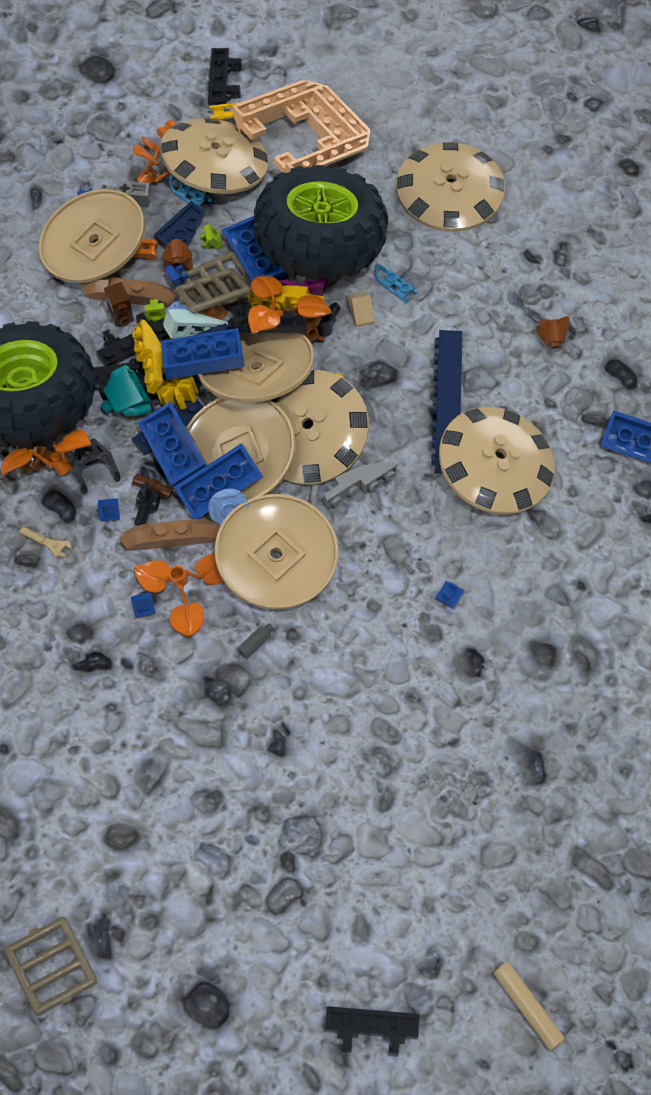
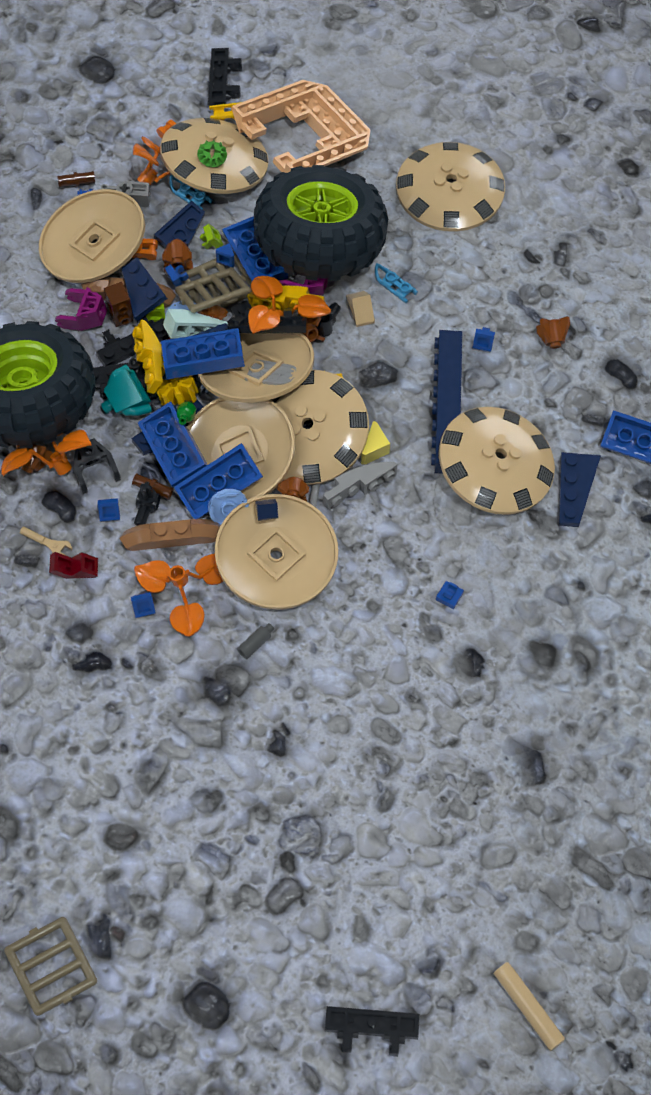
none -> dark red slope [49,552,98,579]
none -> magenta piece [55,287,108,331]
none -> reddish brown pin [57,171,95,188]
none -> dark blue wing [122,257,168,321]
none -> green plant [177,401,197,425]
none -> bright green gear [197,140,227,167]
none -> blue slope [216,243,235,268]
none -> light grey window [245,359,296,385]
none -> dark blue slope [255,499,278,521]
none -> dark orange brick [277,477,309,502]
none -> light yellow slope [361,421,390,465]
none -> blue tile [472,327,495,352]
none -> dark blue wing [559,452,601,527]

